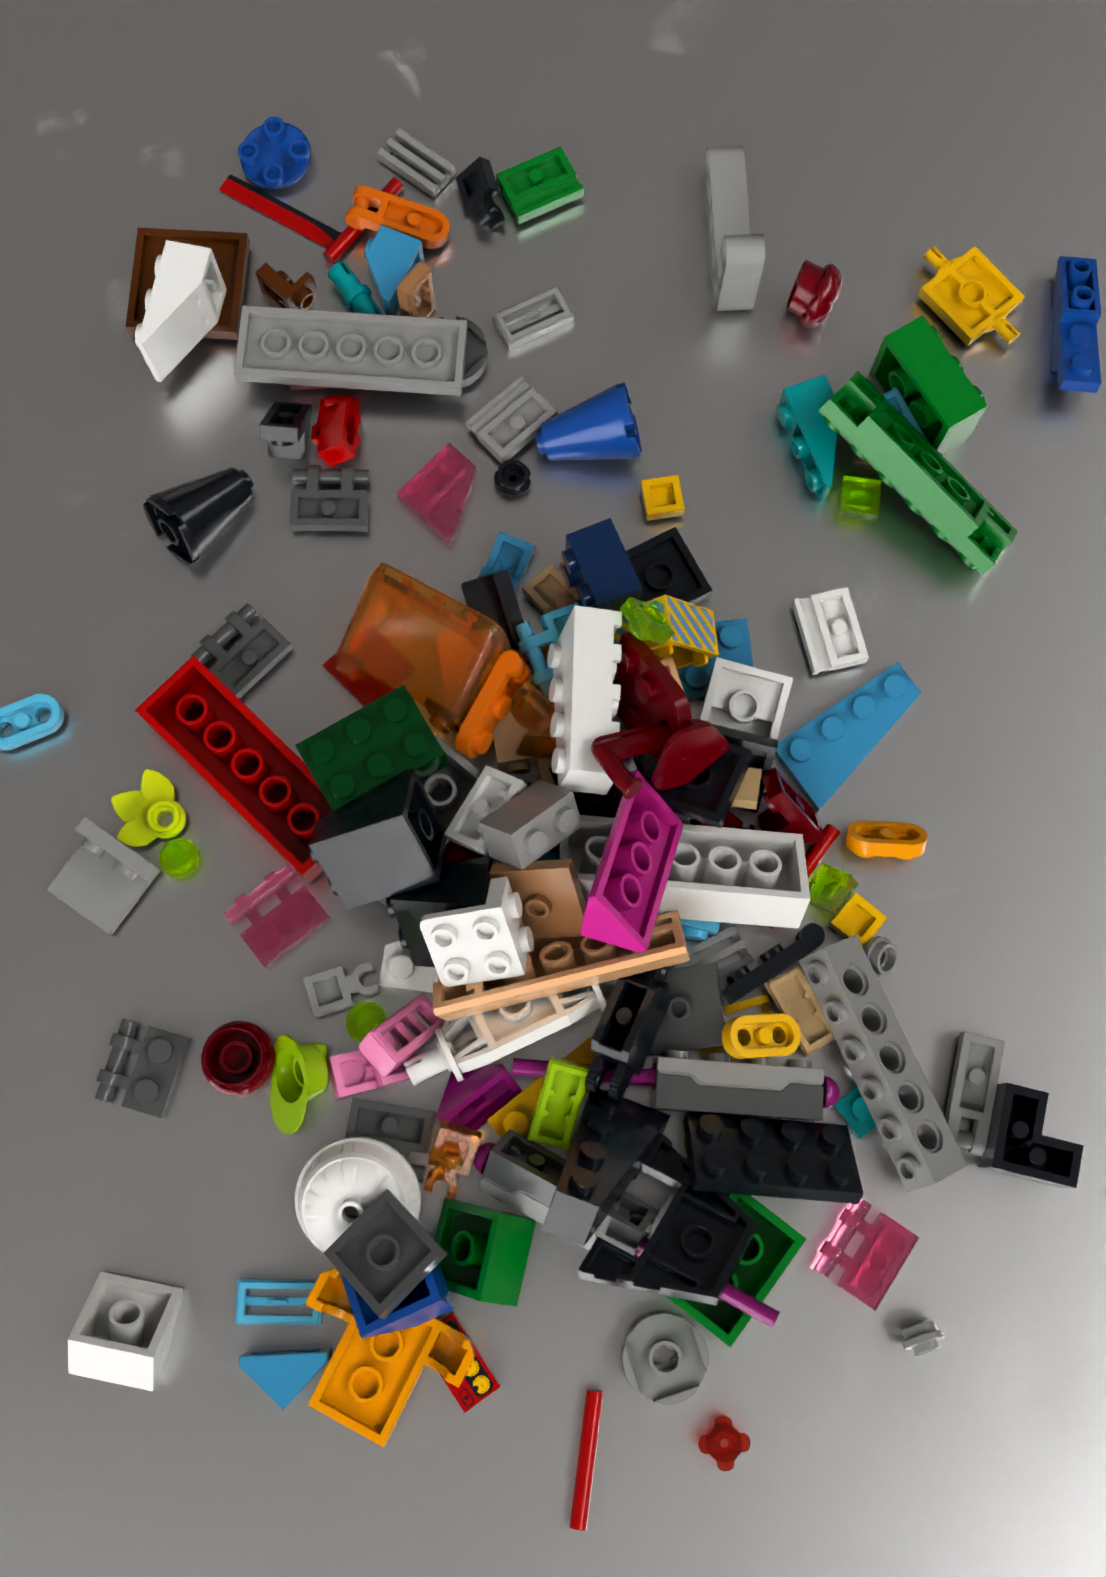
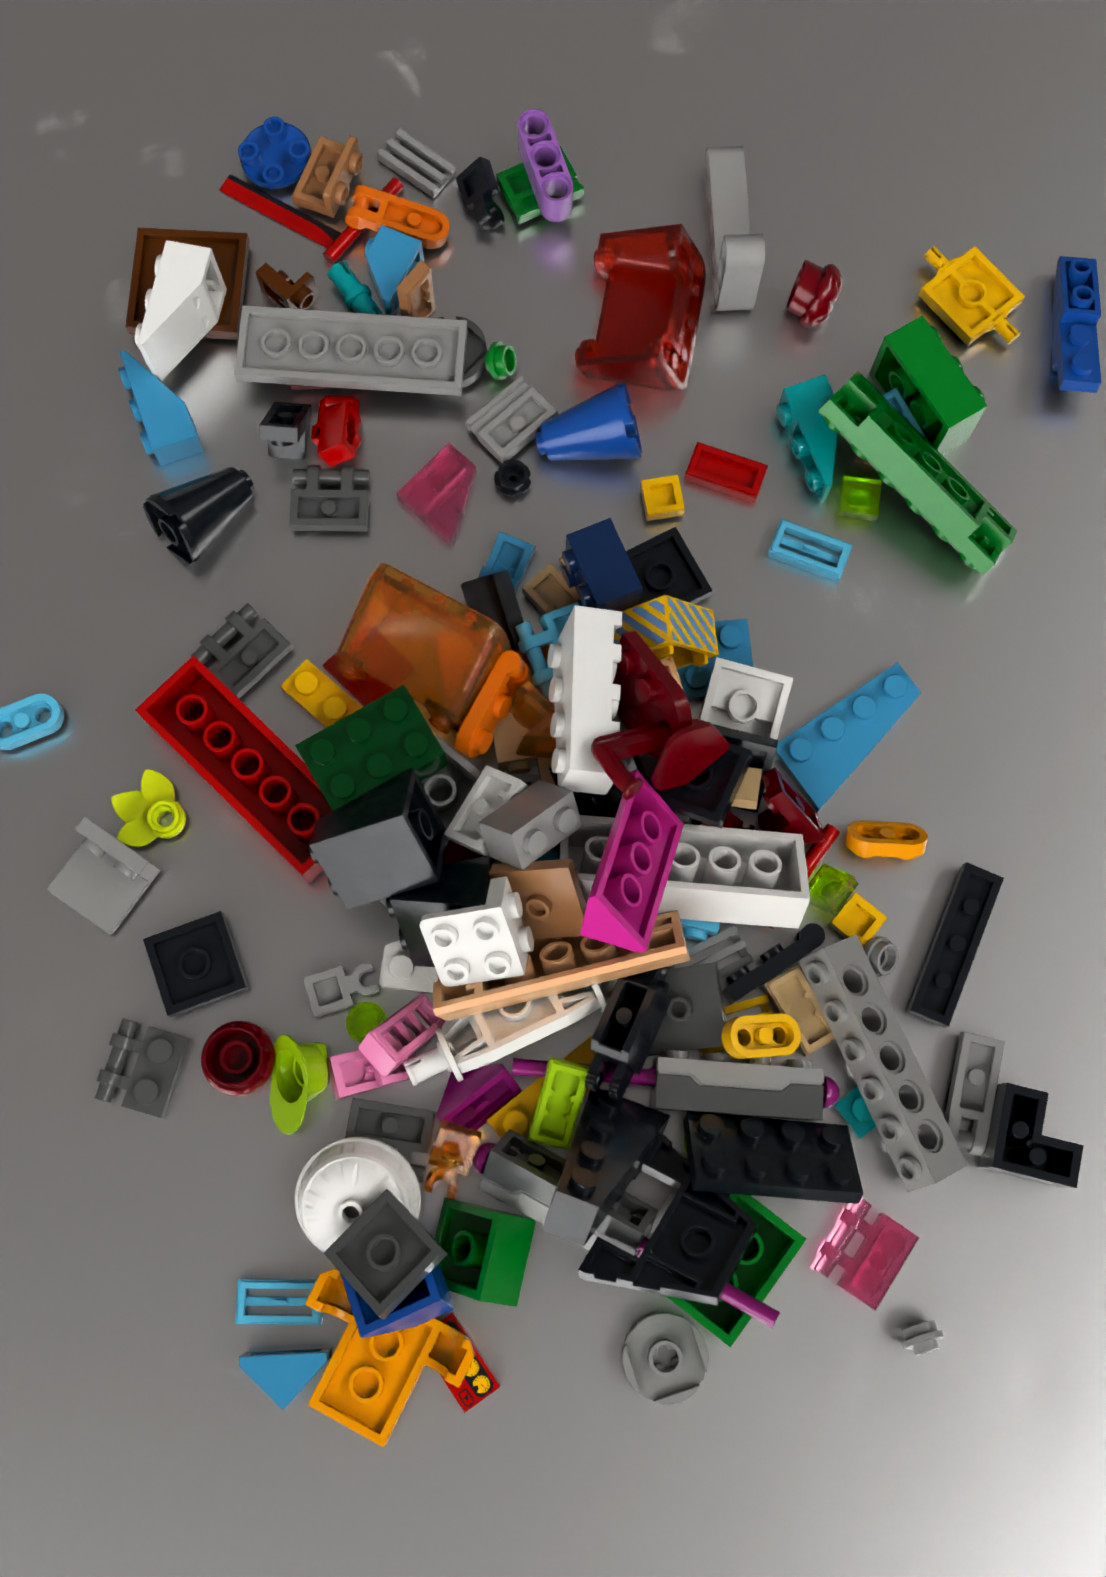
white slope [68,1271,183,1391] -> none
clear neon green plate [159,838,200,879] -> none
clear pink plate [224,864,331,968] -> none
light grey tile [492,286,574,351] -> none
red bar [569,1389,604,1531] -> none
clear neon green plate [619,597,674,644] -> none
clear red plate [698,1415,750,1471] -> none
white plate [792,587,869,675] -> none
none -> dark azure slope [118,350,204,466]
none -> black plate [143,911,249,1017]
none -> yellow plate [280,659,363,728]
none -> medium nougat bracket [292,135,363,218]
none -> green plate [485,341,516,380]
none -> medium lavender beam [518,109,573,222]
none -> clear red windscreen [575,224,706,391]
none -> red tile [684,442,768,503]
none -> medium azure tile [767,519,853,583]
none -> black plate [907,862,1004,1028]

